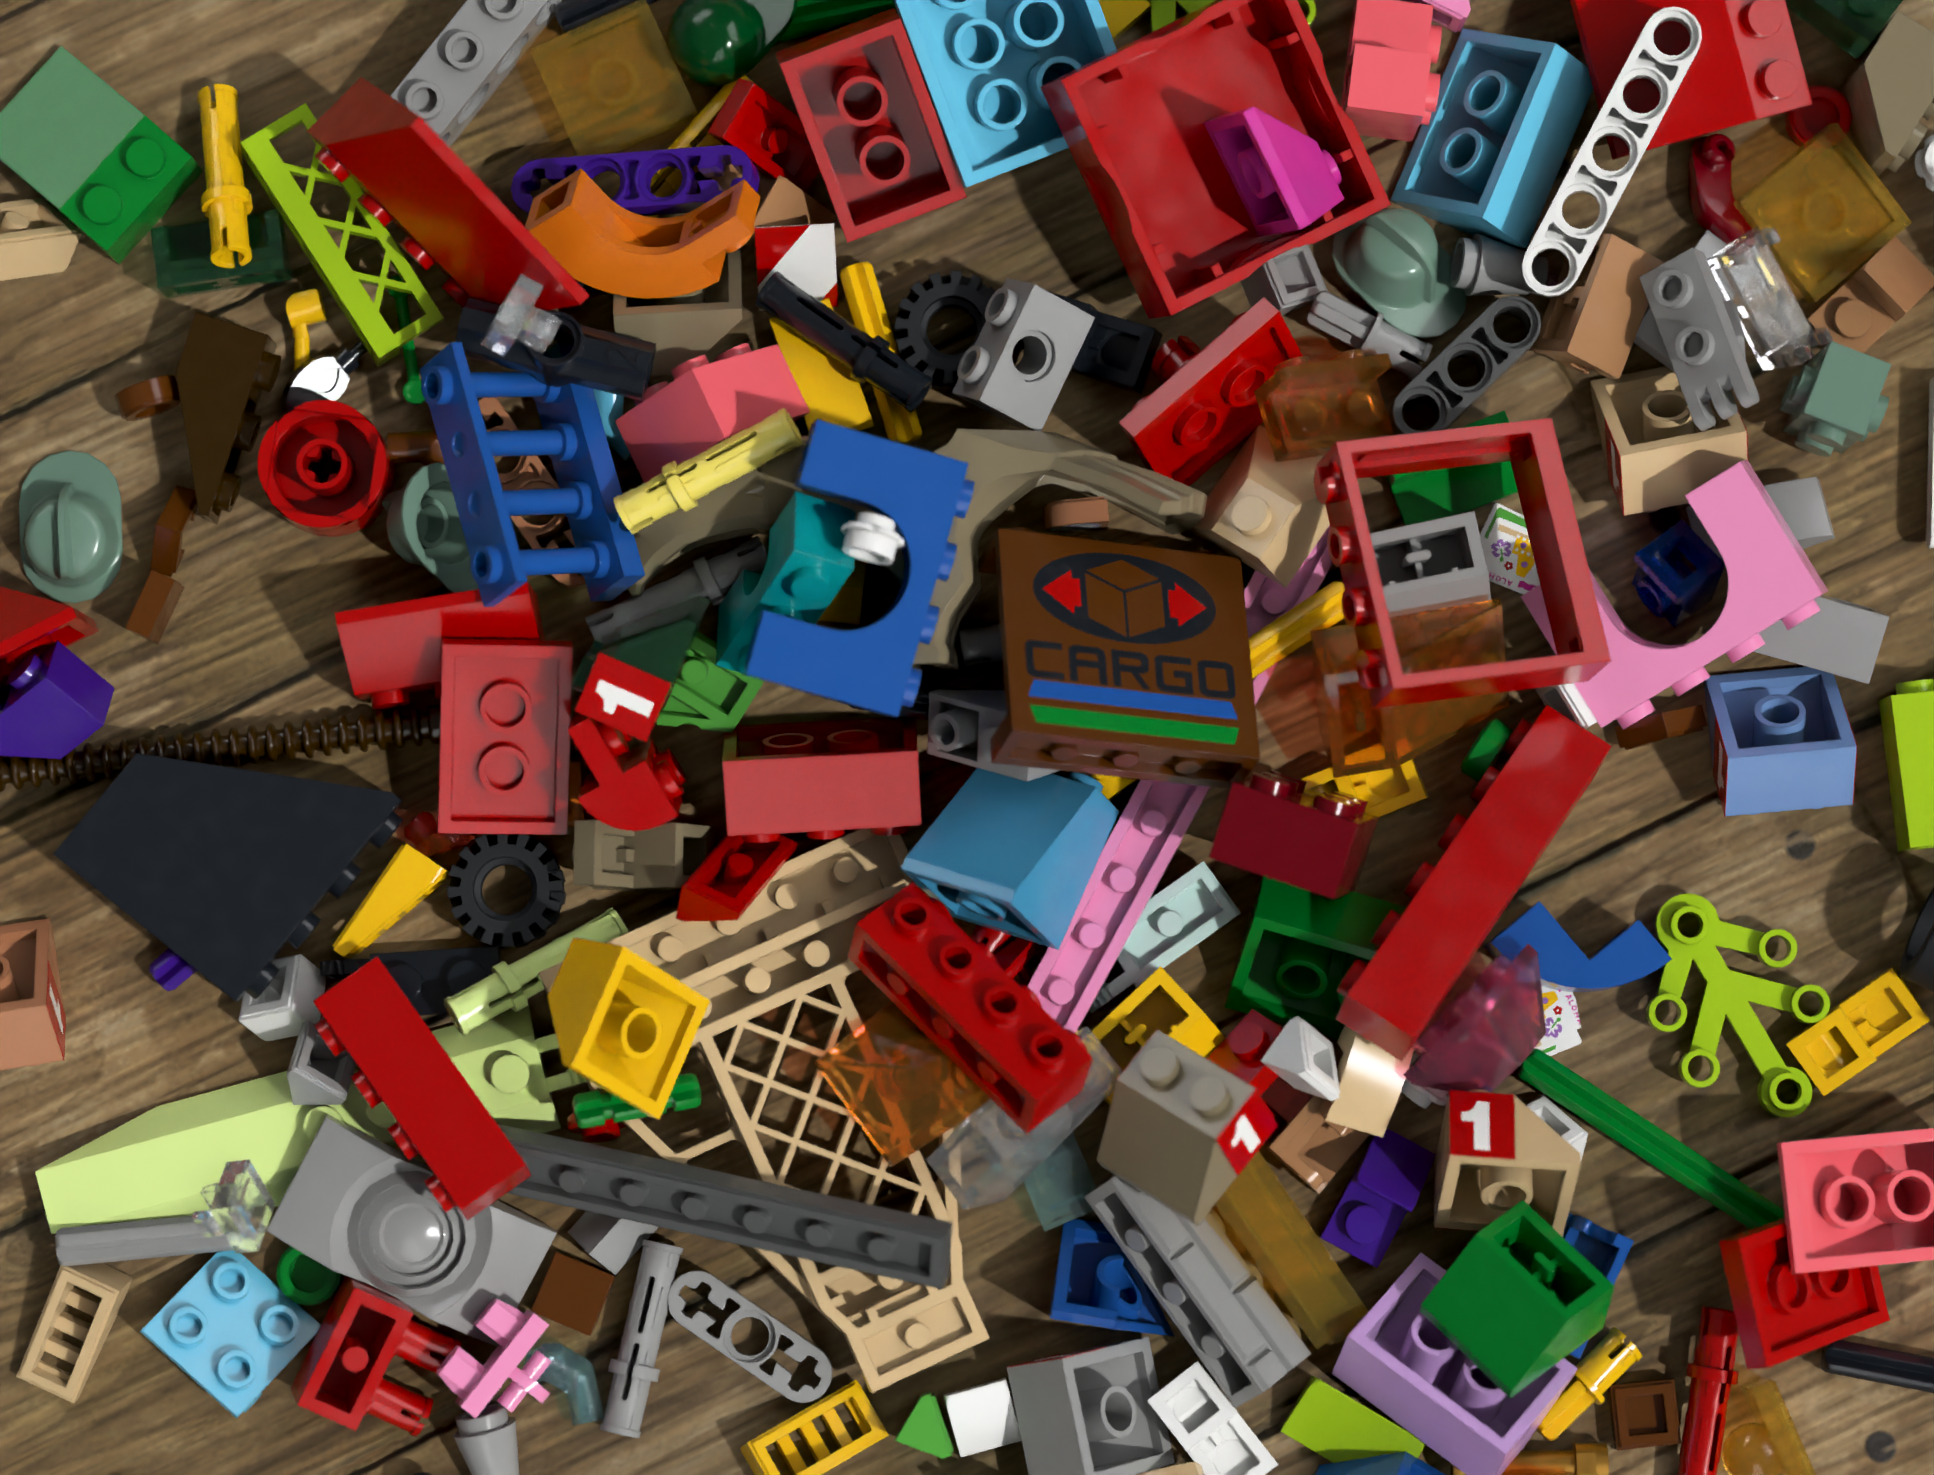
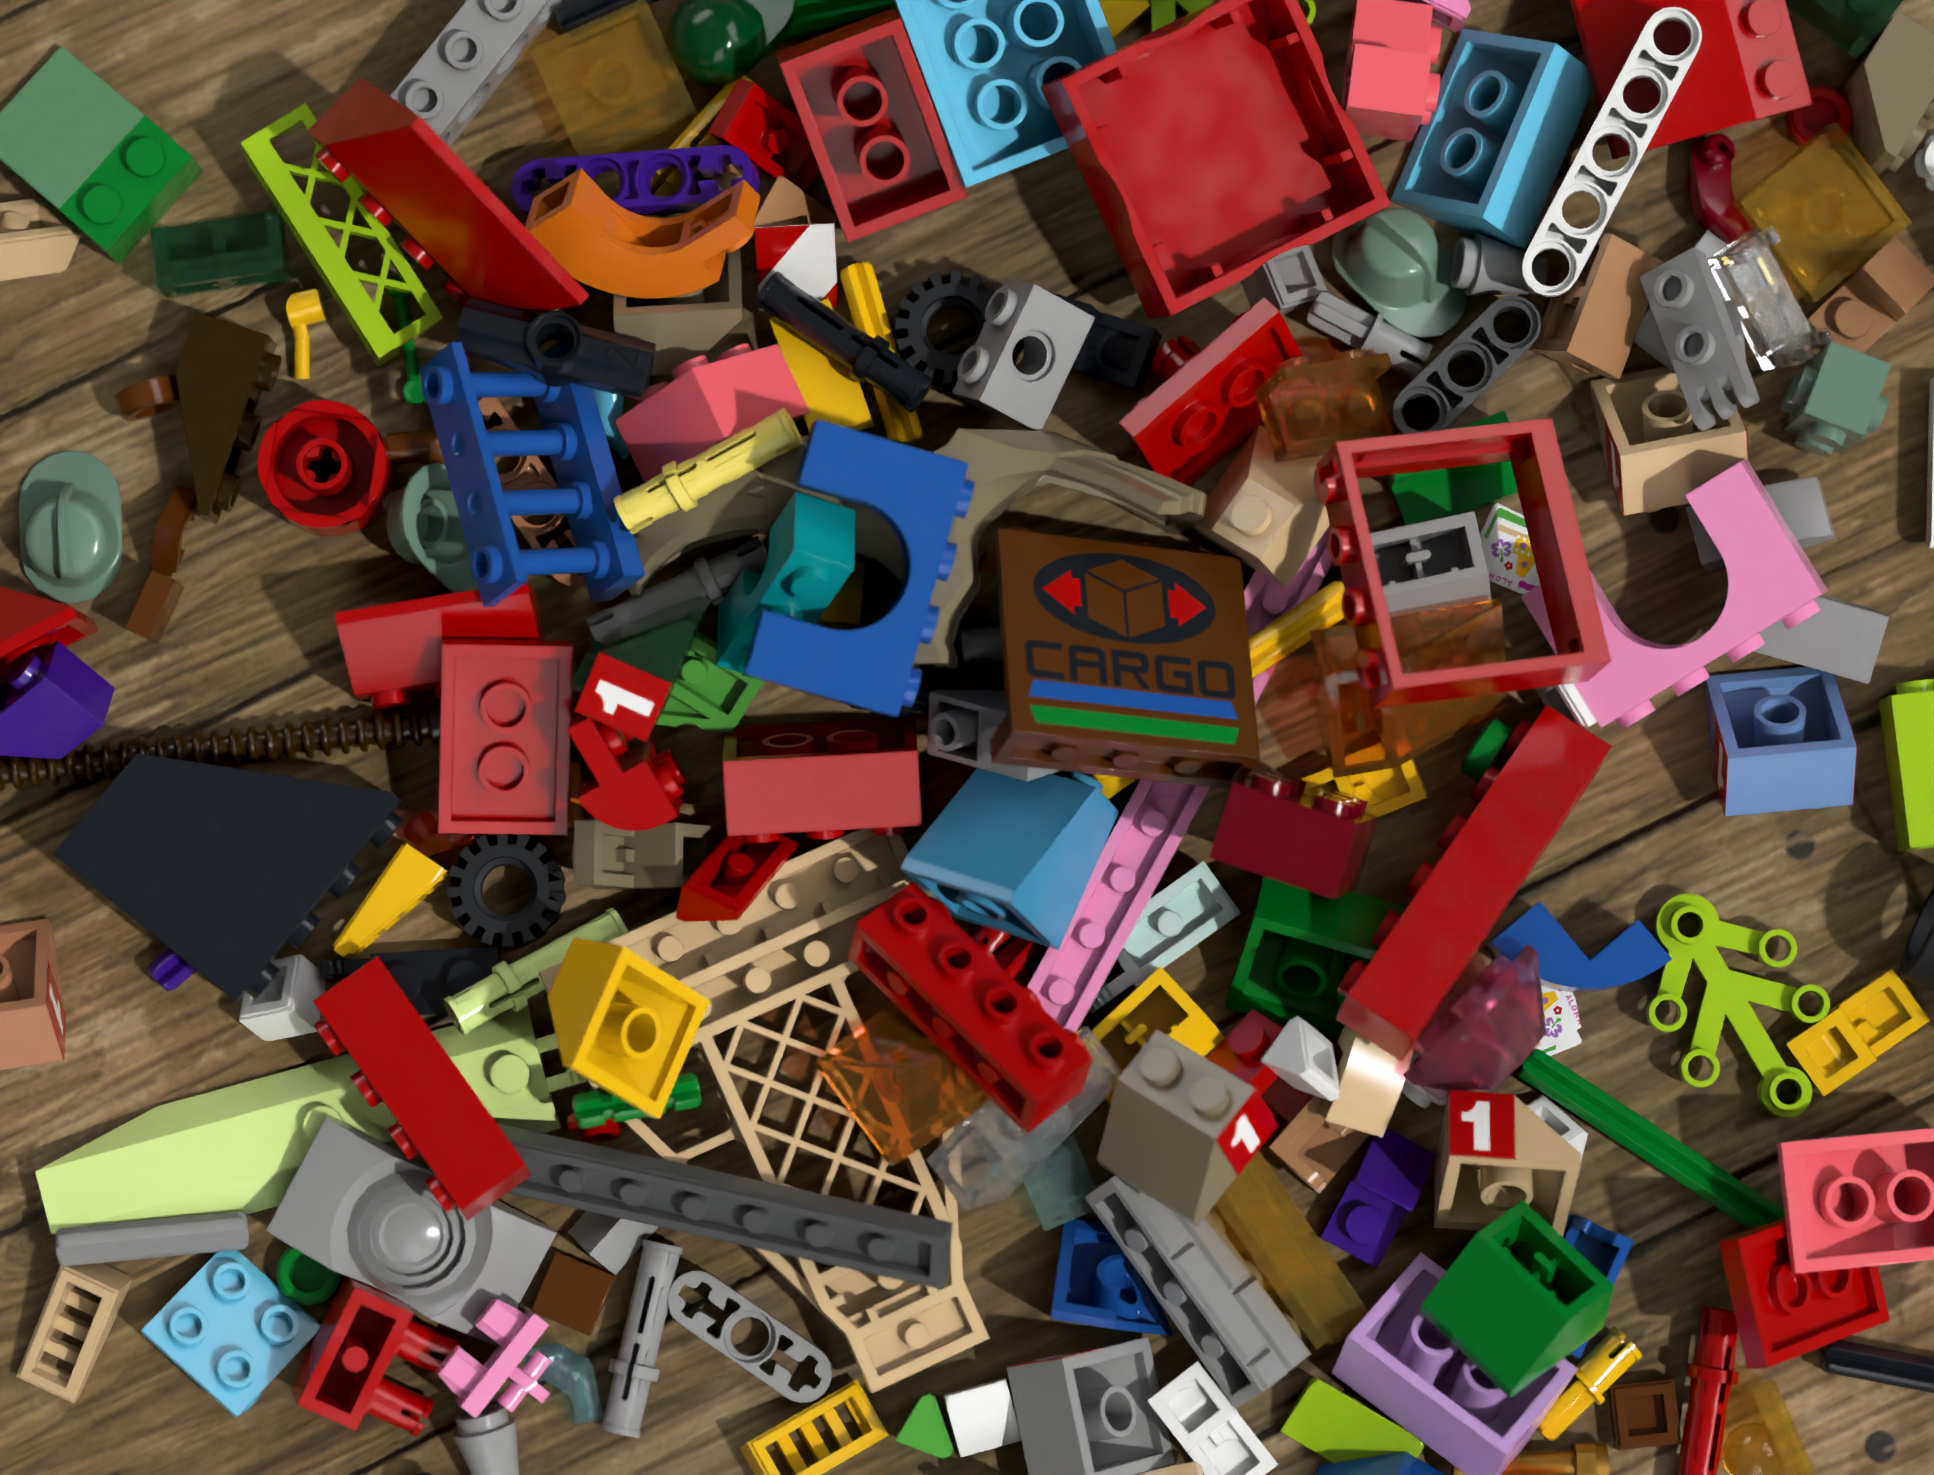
clear tile [192,1159,275,1253] -> none
yellow pin [197,84,253,269] -> none
piece [281,342,367,414] -> none
light grey slope [287,1020,356,1105] -> none
clear tile [481,274,562,356] -> none
white plate [841,512,905,565] -> none
nougat tile [1043,496,1109,532] -> none
dark pink slope [1204,106,1344,237] -> none
reddish brown tile [1614,704,1707,750] -> none
clear blue brick [1632,520,1725,628] -> none

